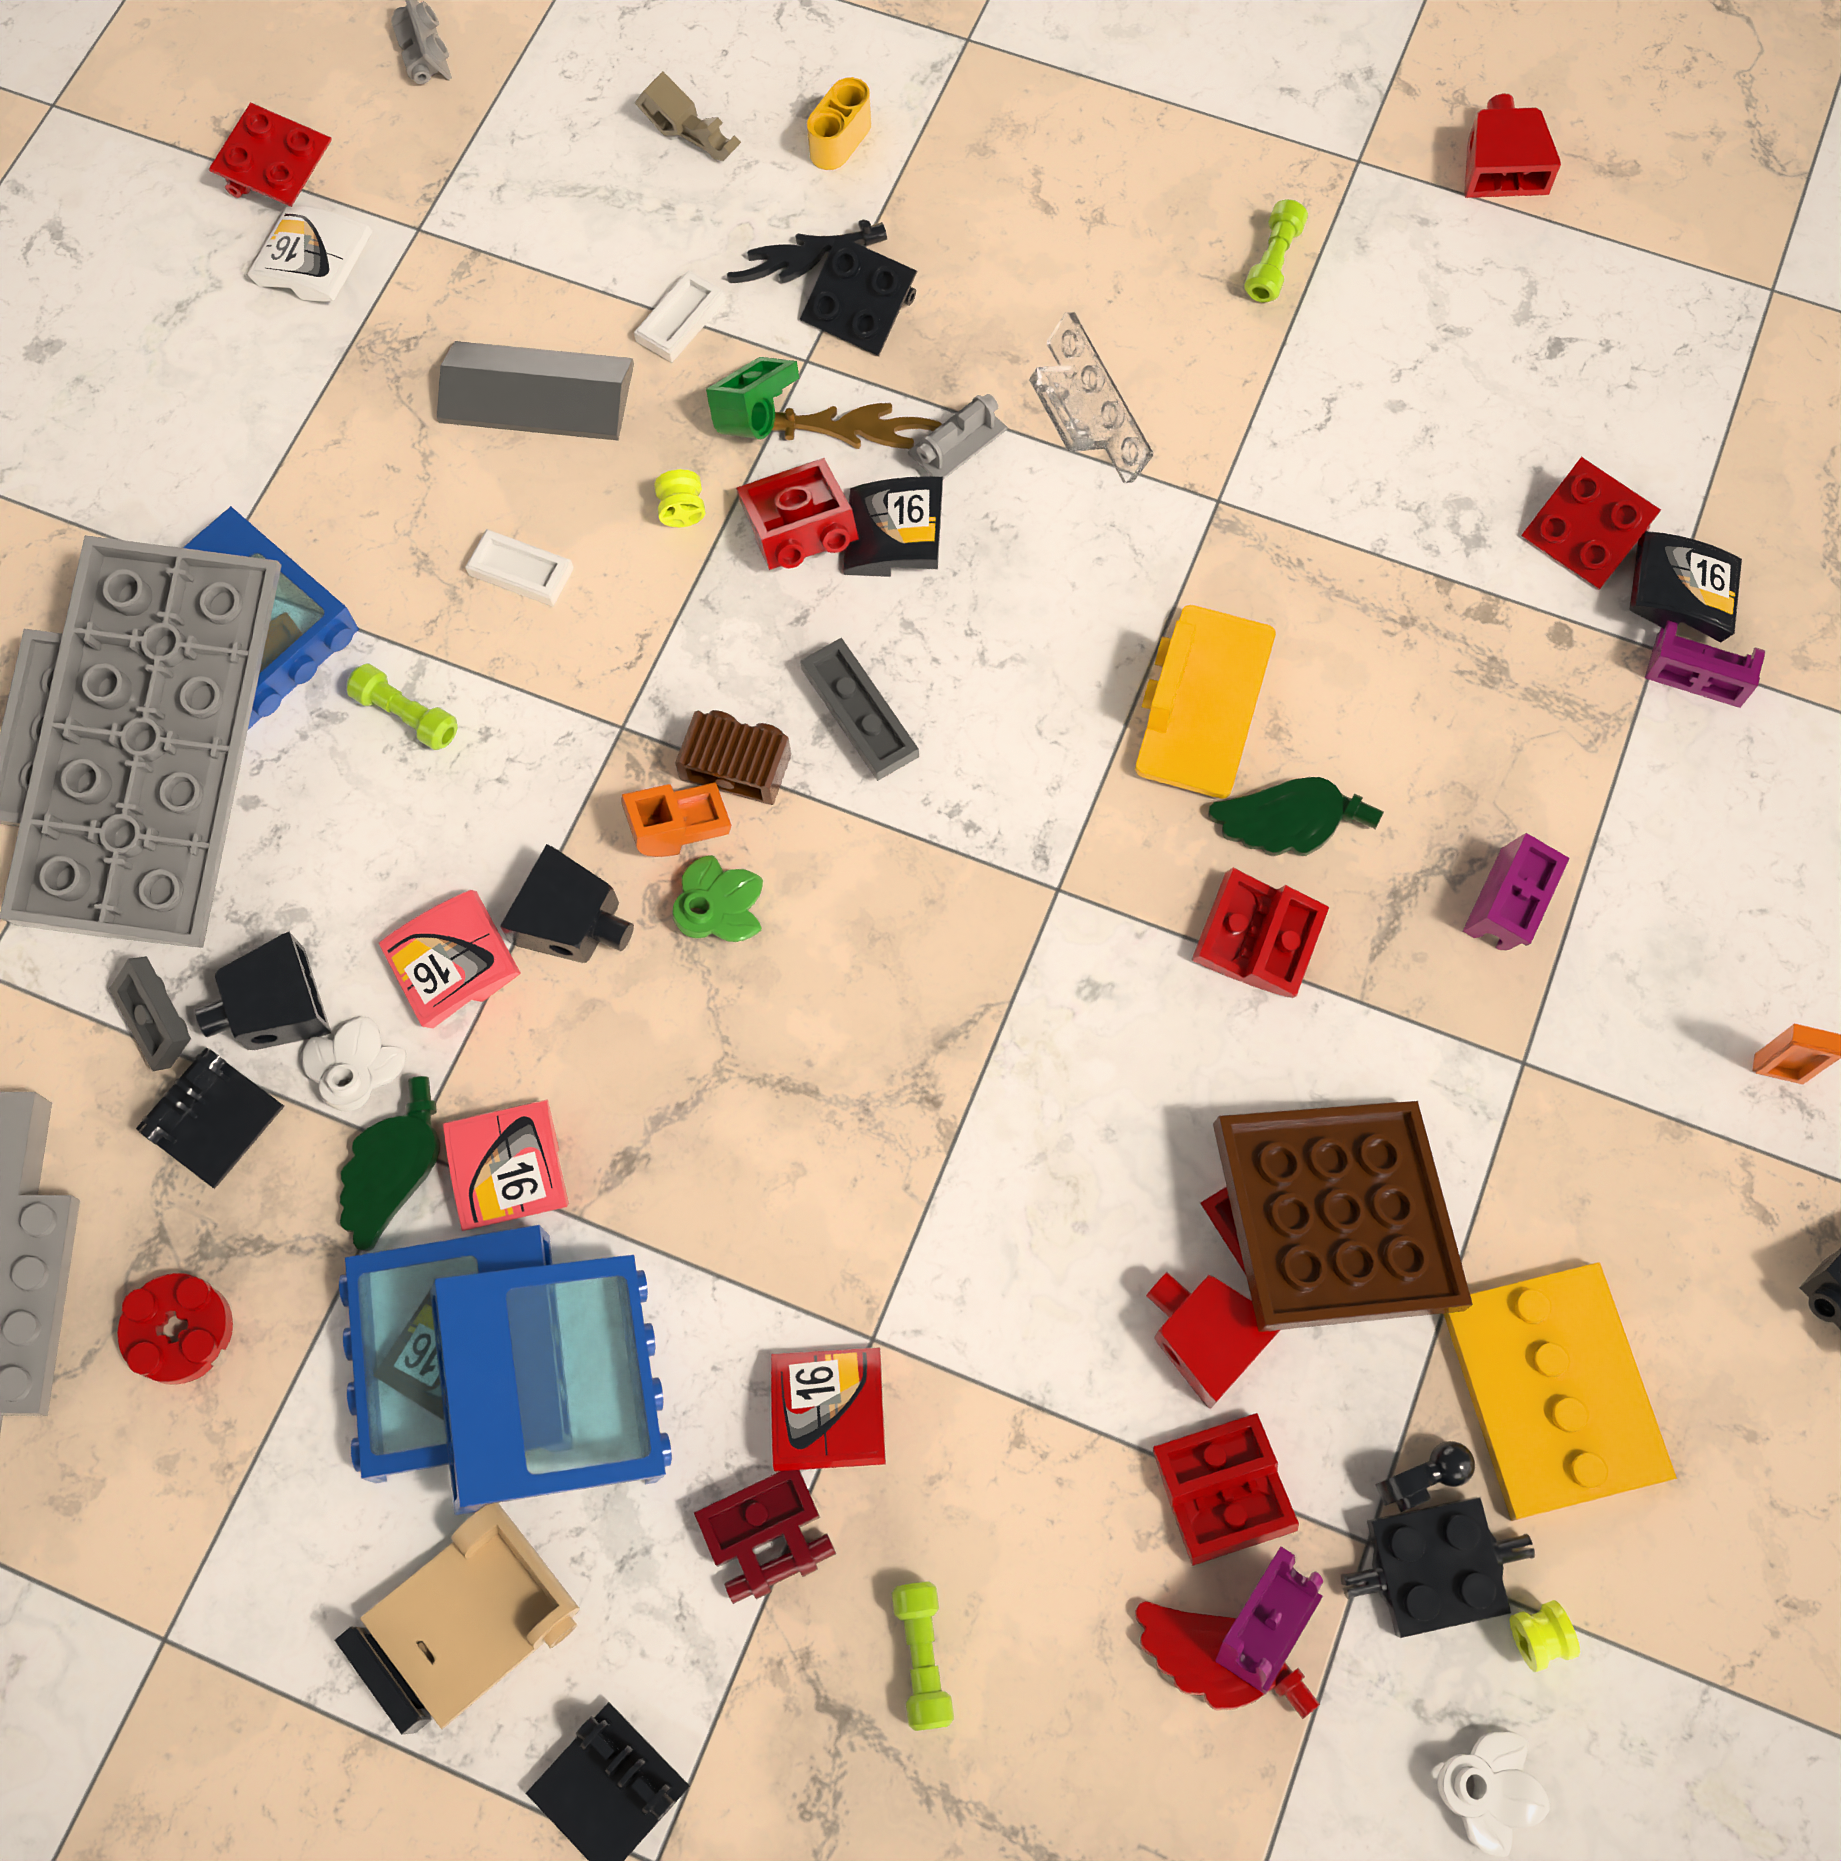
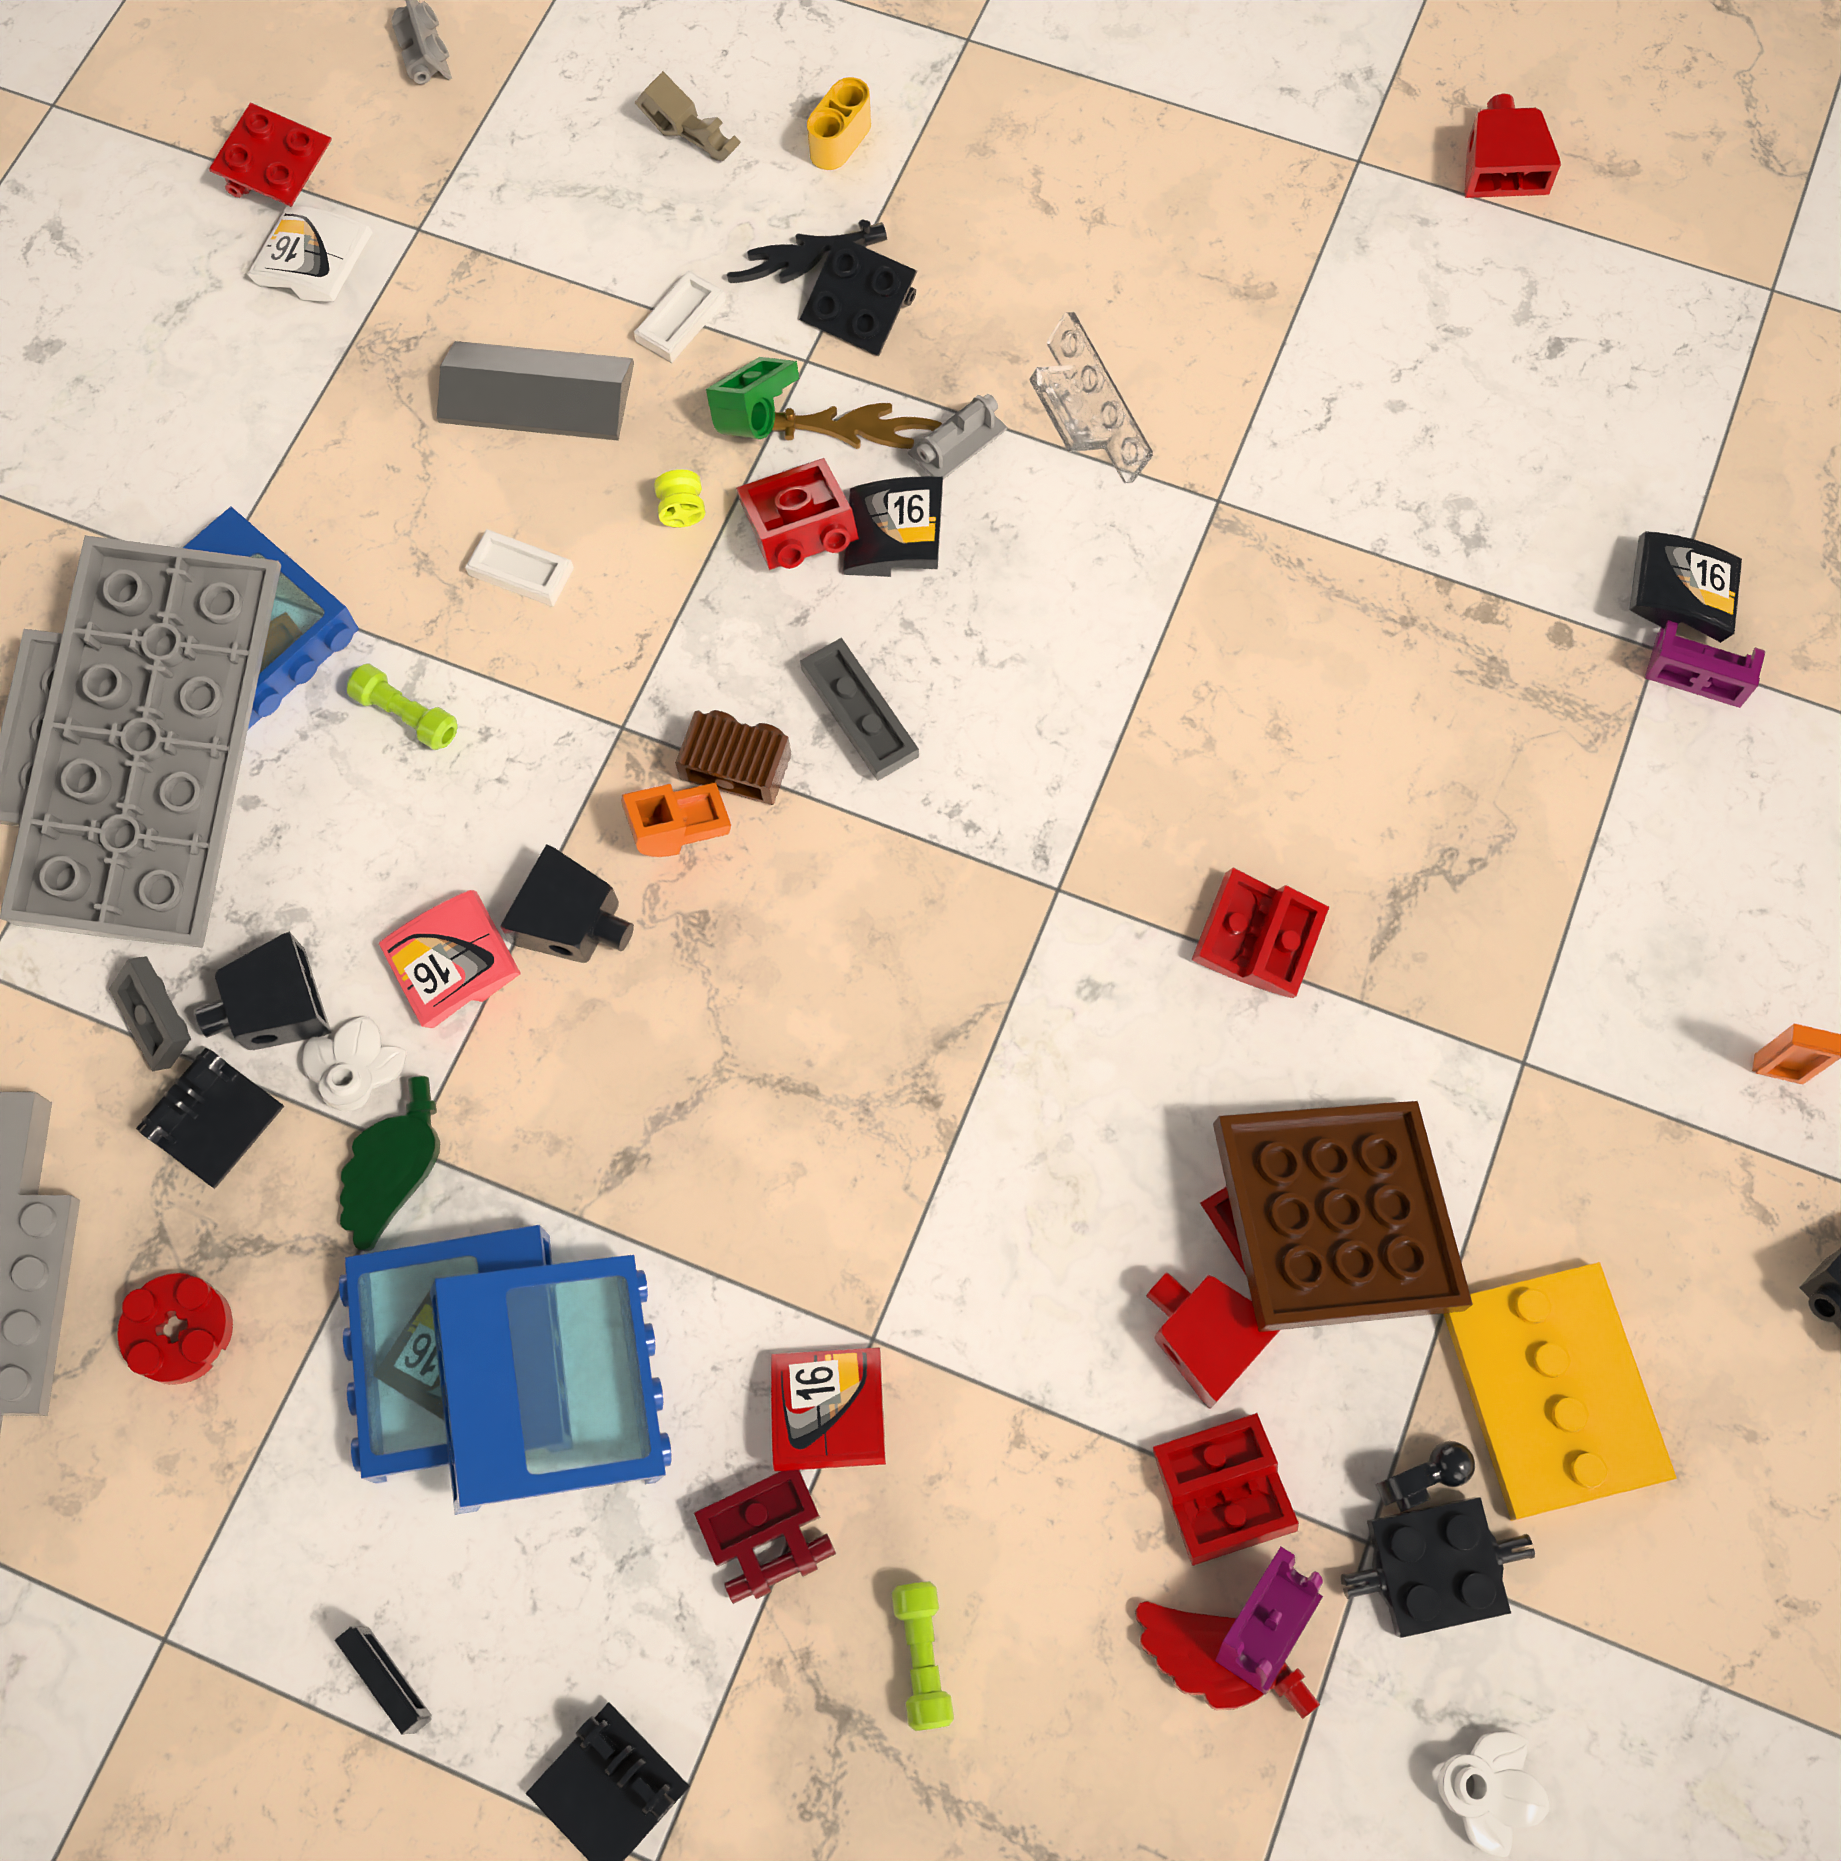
tan door [360,1503,580,1729] -> none
slope [443,1099,569,1231] -> none
bright green plate [672,855,763,942] -> none
yellow bracket [1135,605,1276,799] -> none
dark green animal [1208,777,1384,856] -> none
lime piece [1244,199,1308,302] -> none
magenta hinge [1462,833,1570,950] -> none
neon yellow wheel [1509,1600,1580,1672] -> none
red hinge [1521,456,1661,590] -> none

